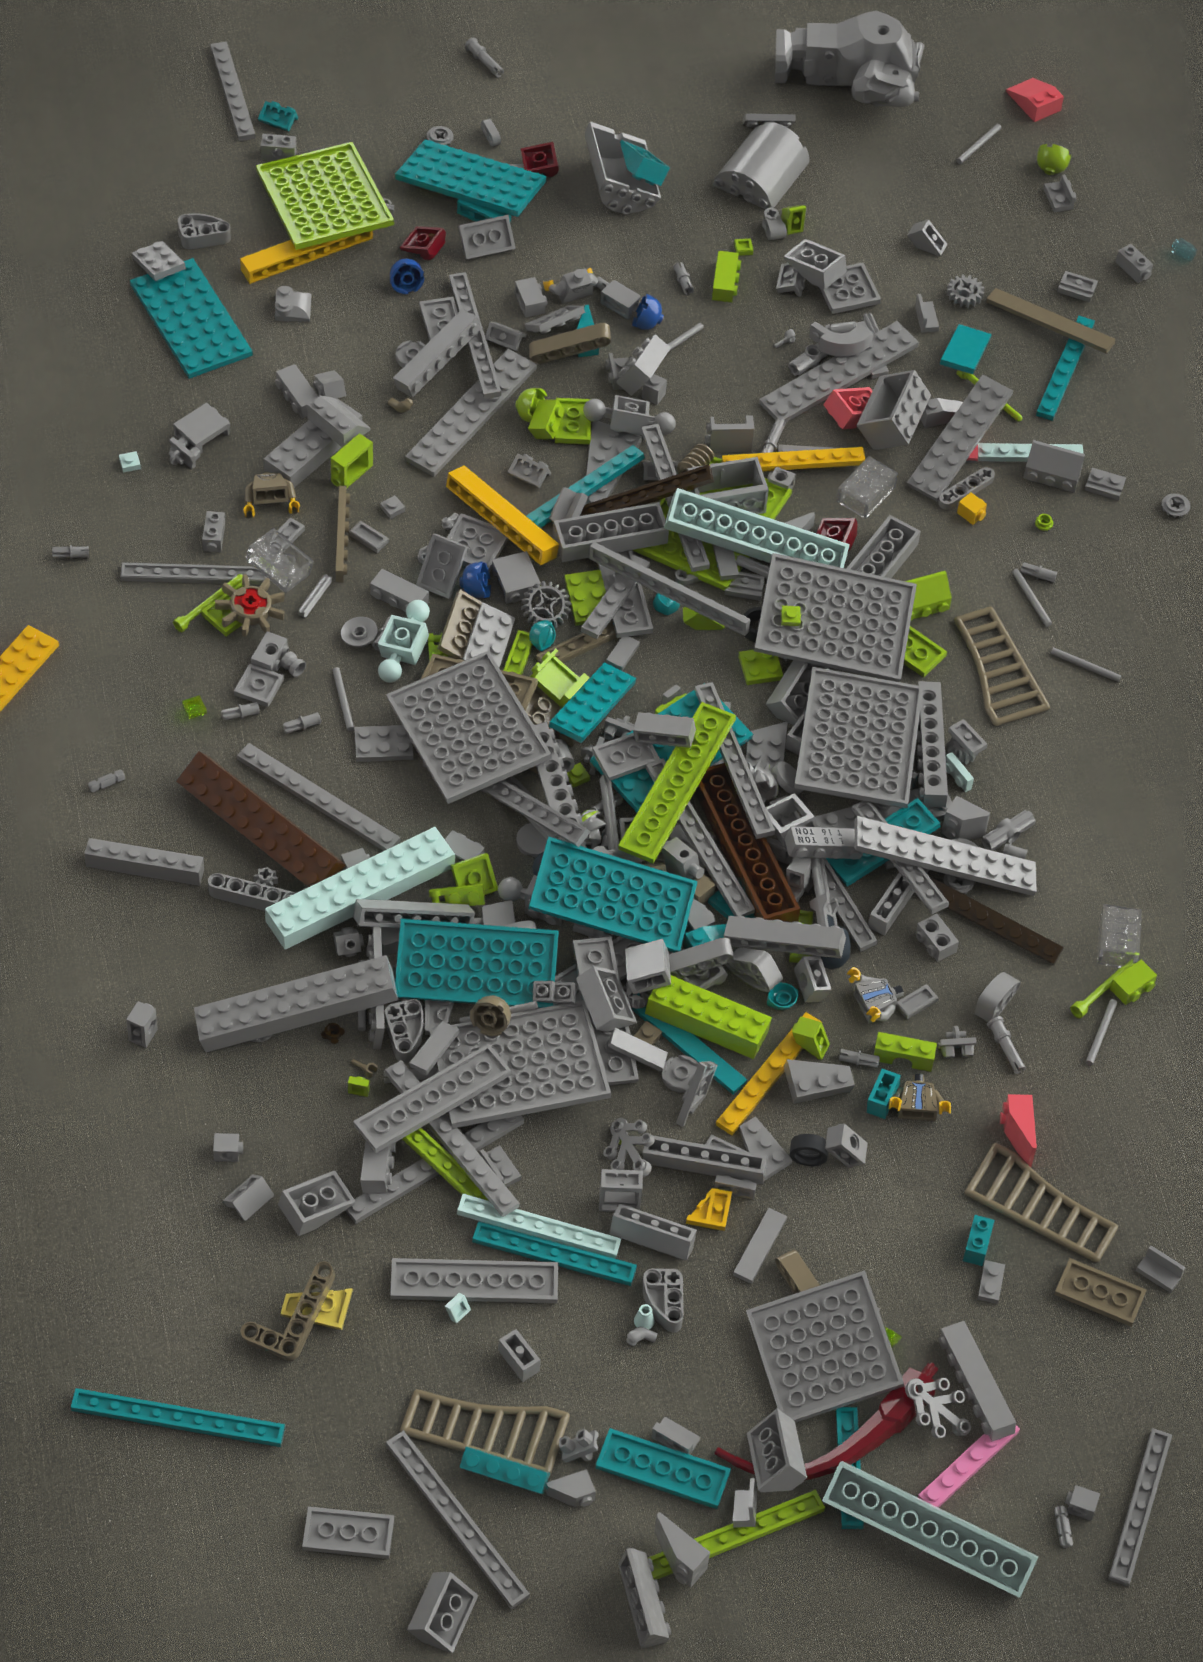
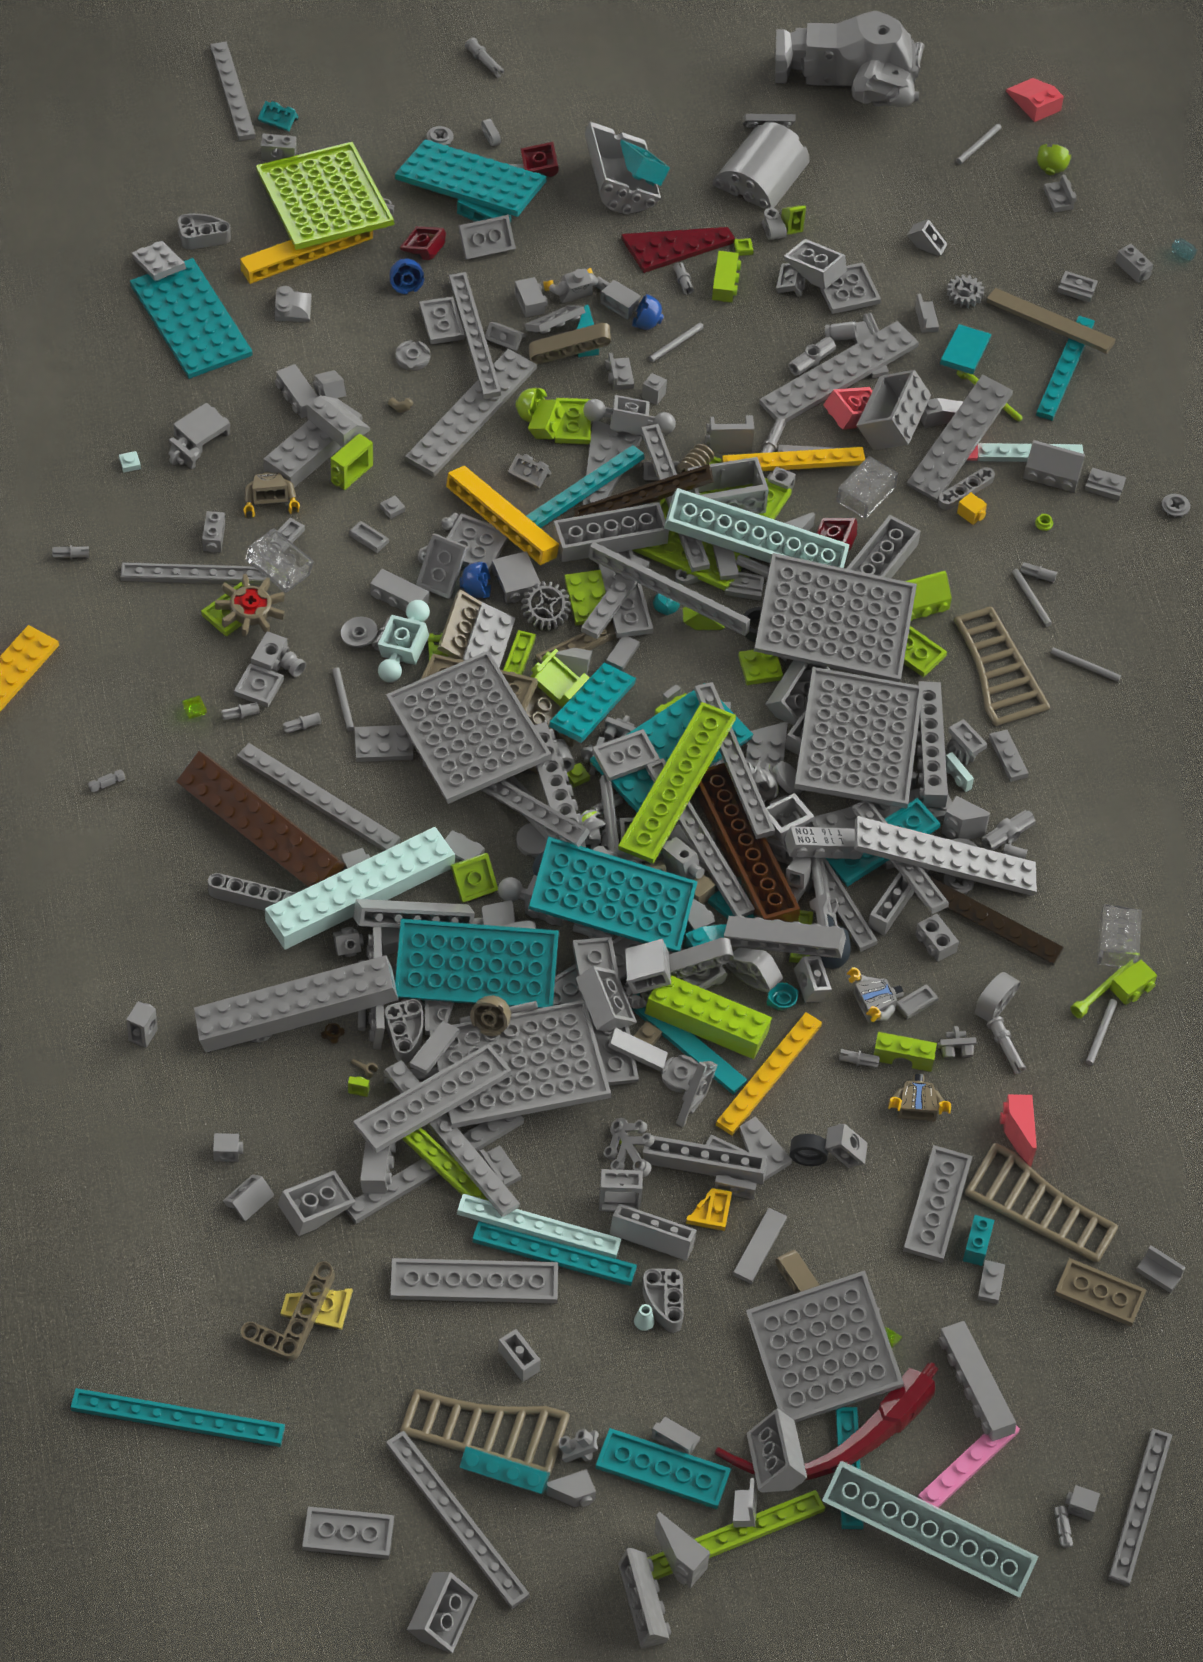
light grey brick [84,838,204,886] -> none
lime piece [173,574,243,633] -> none
light grey gear [254,867,278,887] -> none
light grey axle [298,574,332,618] -> none
dark tan plate [336,486,350,582] -> none
light grey brick [393,309,481,398] -> none
lime plate [429,884,485,906] -> none
light aqua plate [445,1293,471,1323] -> none
teal hat [529,620,556,651] -> none
light grey slope [533,981,577,1003] -> none
light grey panel [549,487,588,522] -> none
light grey brick [616,334,671,396] -> none
light grey arm [626,1327,658,1346] -> none
light grey brick [633,712,696,748] -> none
light grey hand [774,329,796,348] -> none
lime plate [781,605,801,626] -> none
light grey wedge [783,1059,855,1104] -> none
lime slope [792,1016,830,1060] -> none
light grey arch [809,322,873,356] -> none
teal brick [866,1069,901,1119] -> none
light grey plant [905,1378,971,1438] -> none
none -> light grey slope [555,648,592,678]
none -> dark red wing [621,227,735,273]
none -> light grey plate [903,1145,972,1263]
none -> light grey plate [989,729,1029,782]

